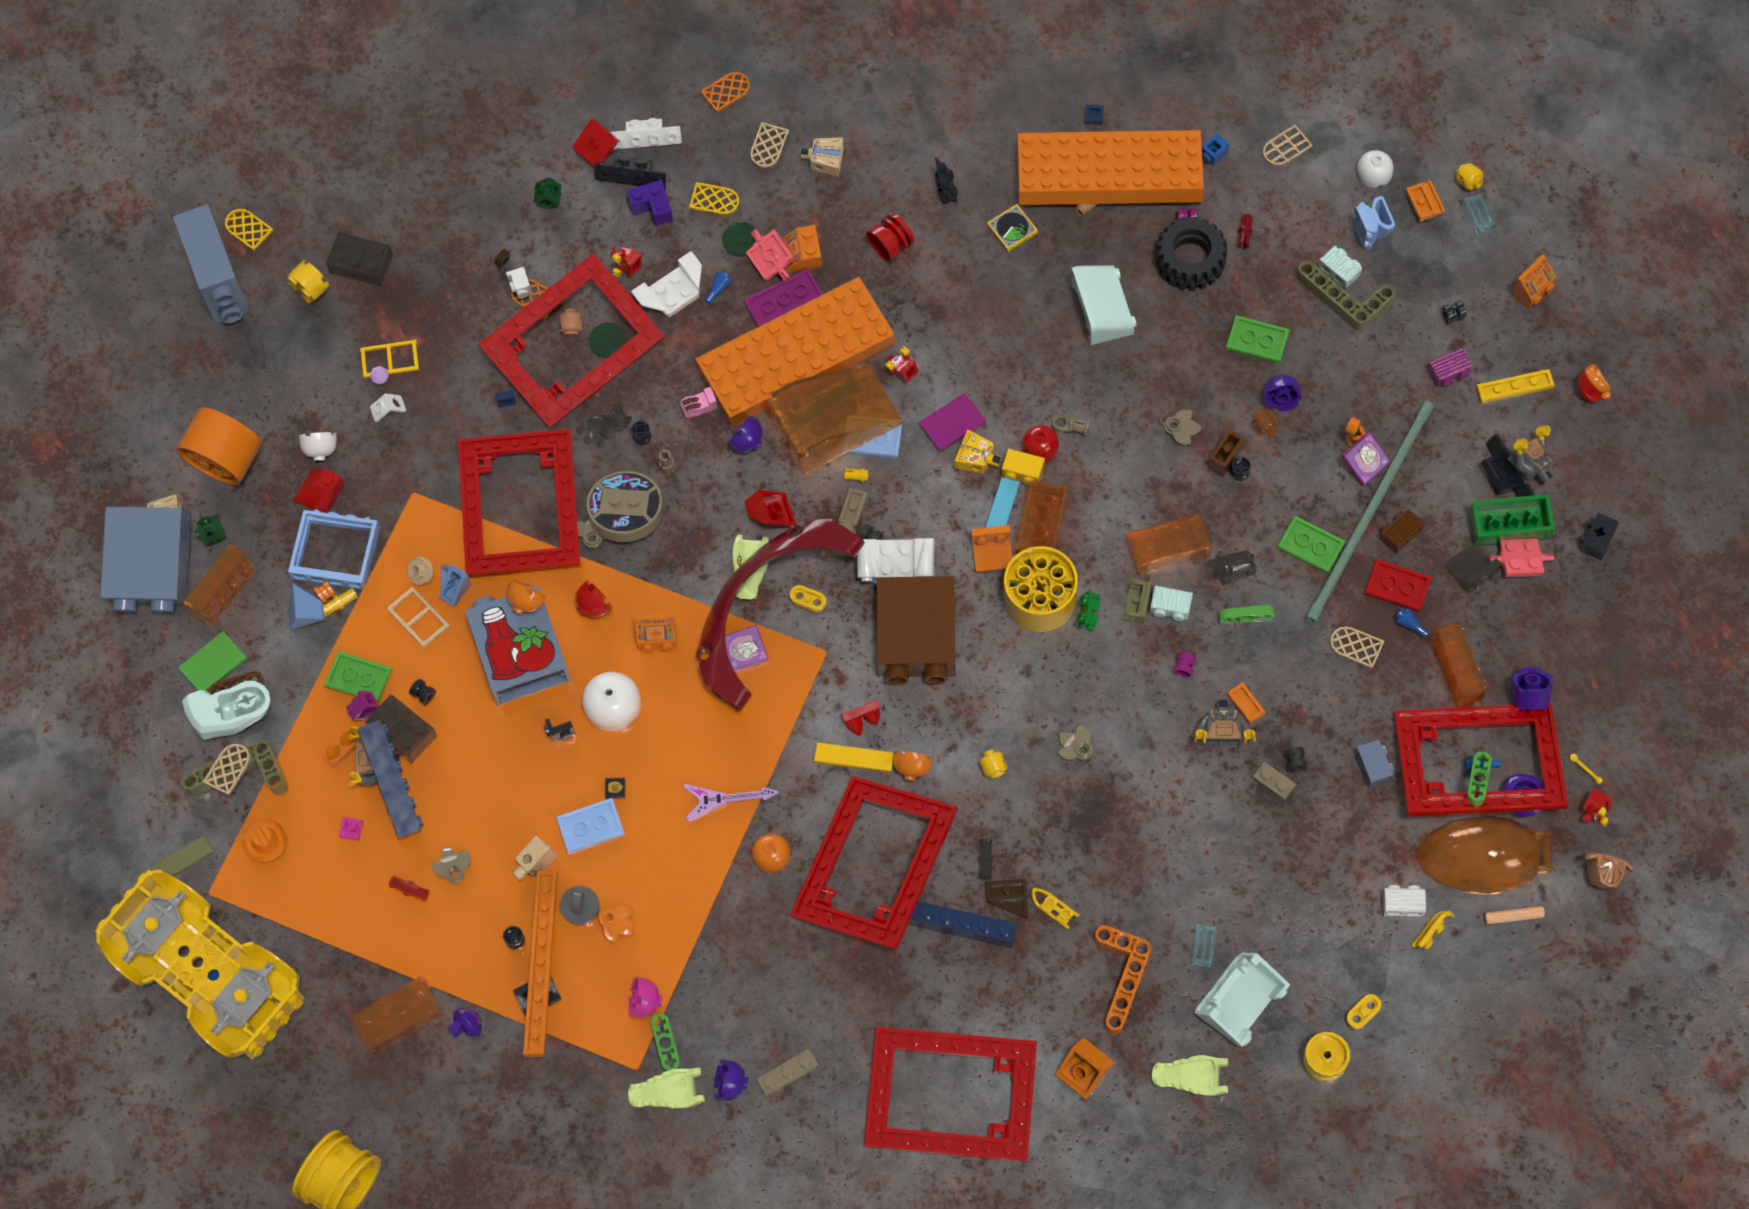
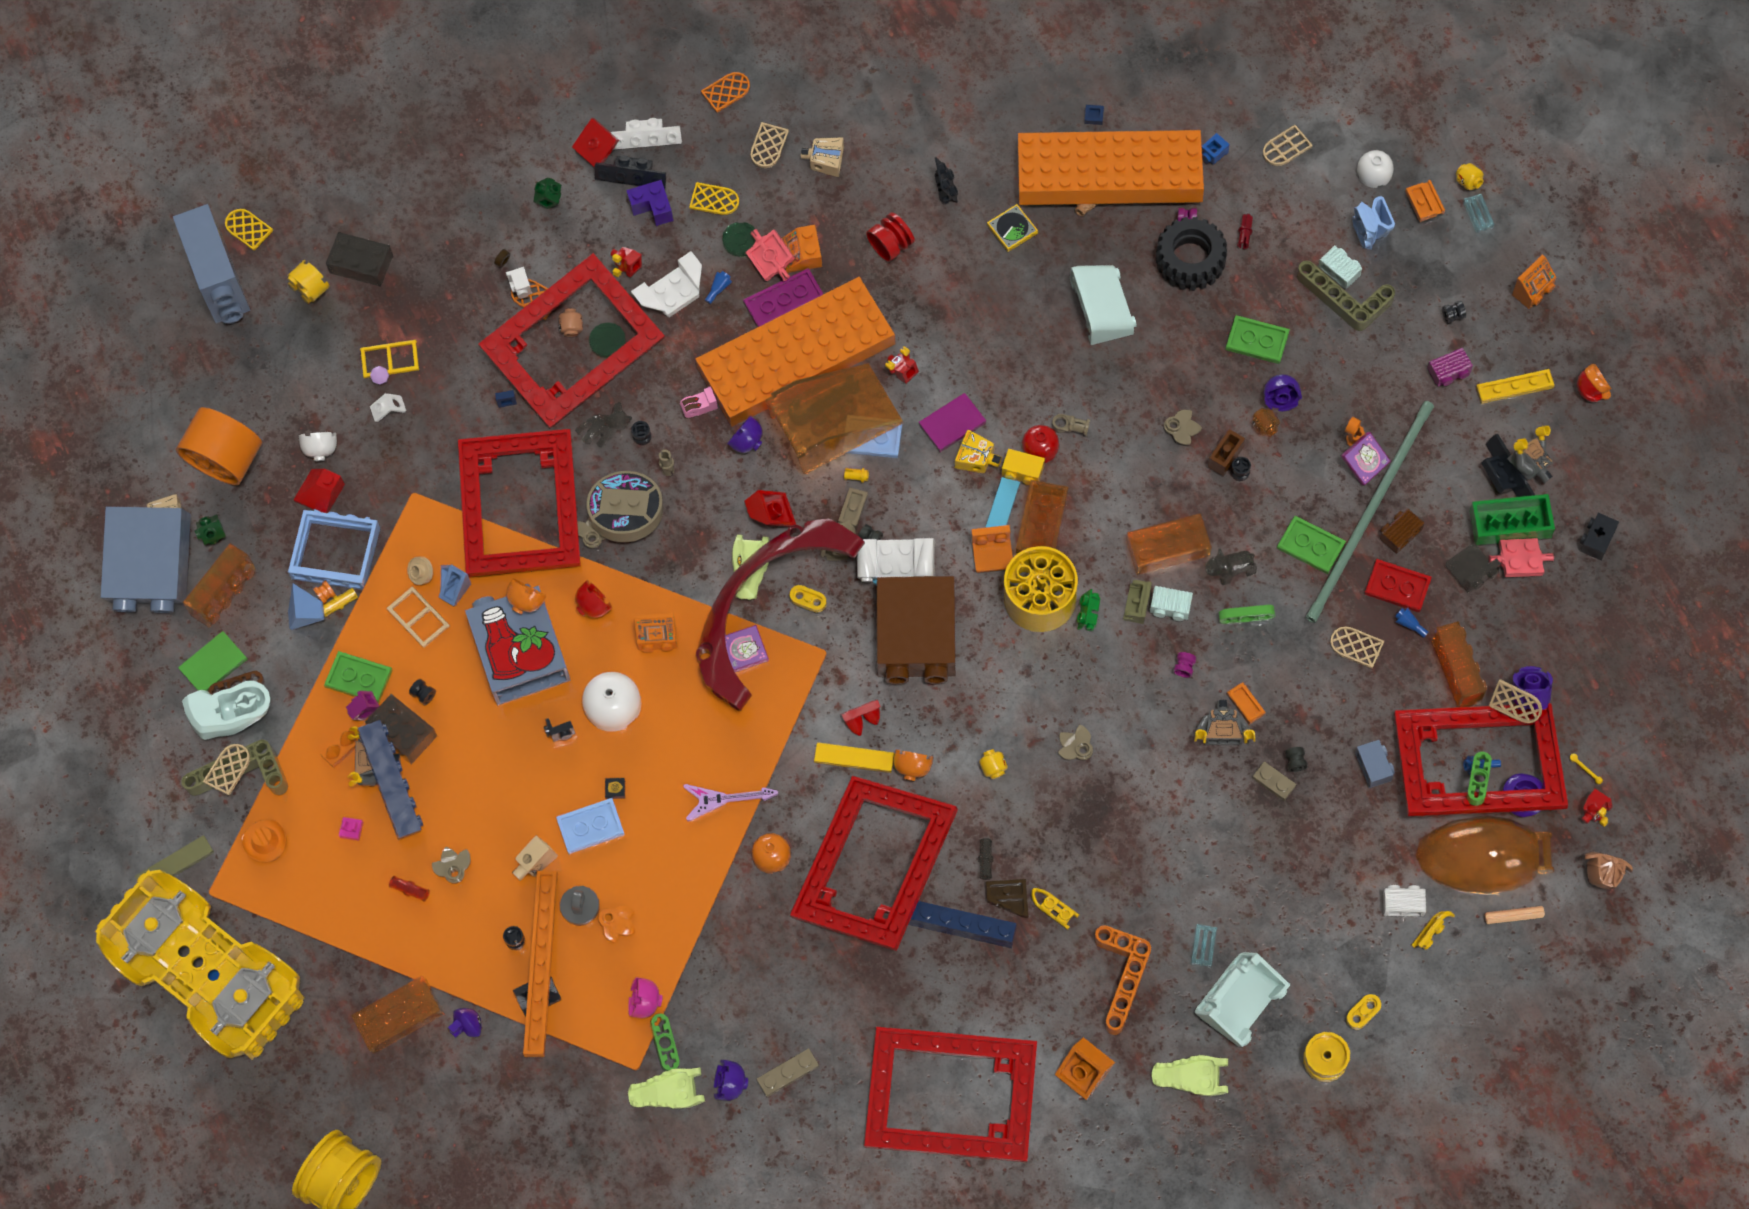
none -> tan window [1489,680,1542,723]

